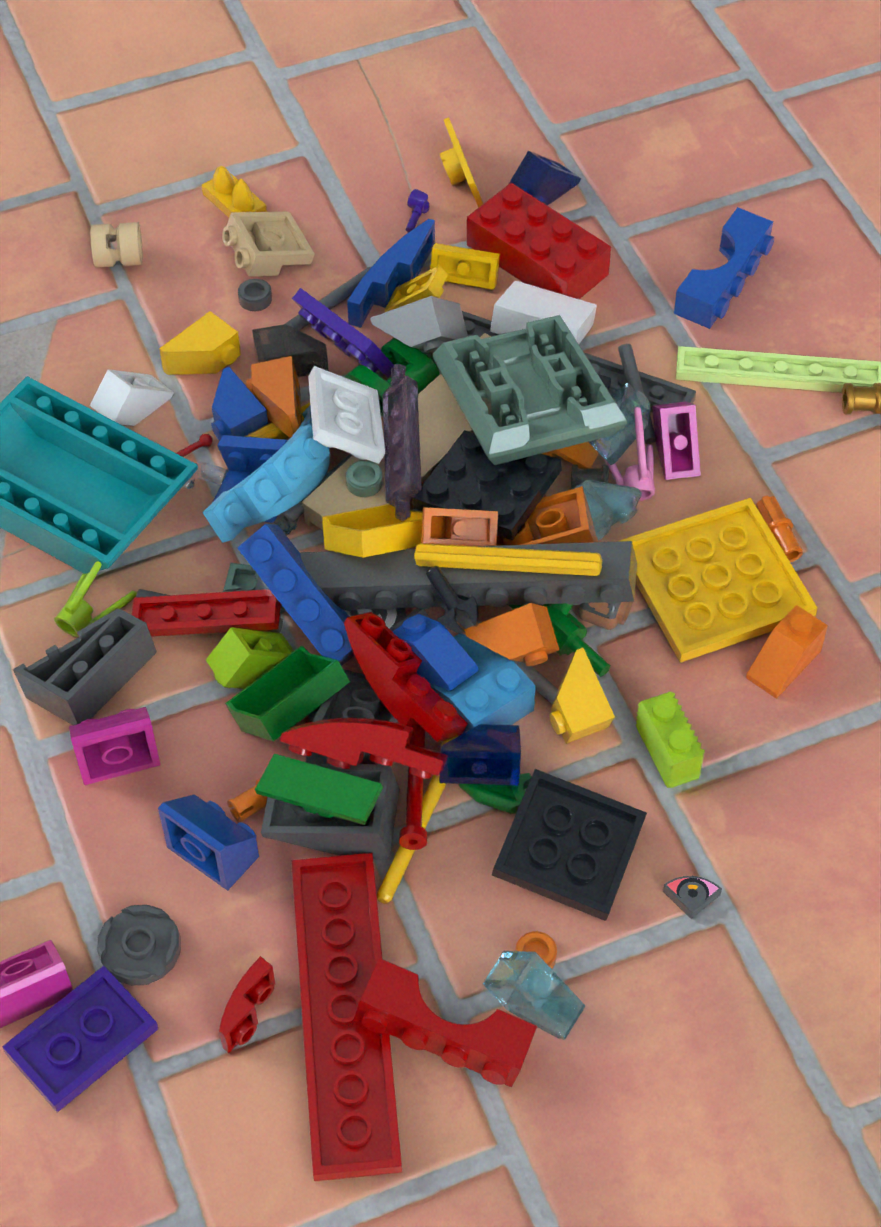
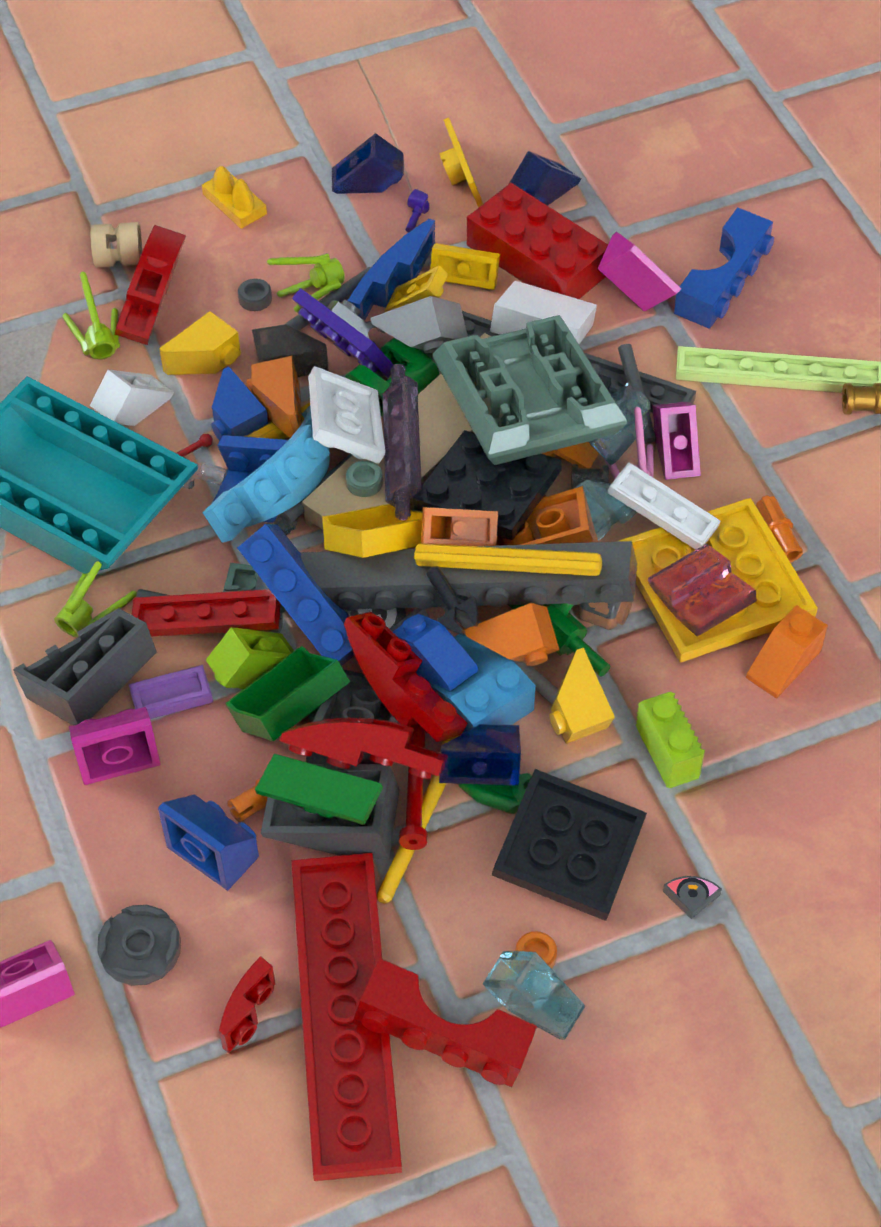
dark purple plate [2,966,158,1113] -> none
tan plate [222,211,315,277] -> none
none -> lime plant [62,272,120,359]
none -> red slope [115,225,186,345]
none -> medium lavender tile [128,665,213,719]
none -> lime plant [267,253,345,312]
none -> plate [327,299,385,344]
none -> clear blue slope [332,133,404,194]
none -> dark pink slope [598,231,681,312]
none -> white tile [607,462,721,552]
none -> clear pink slope [648,544,757,637]

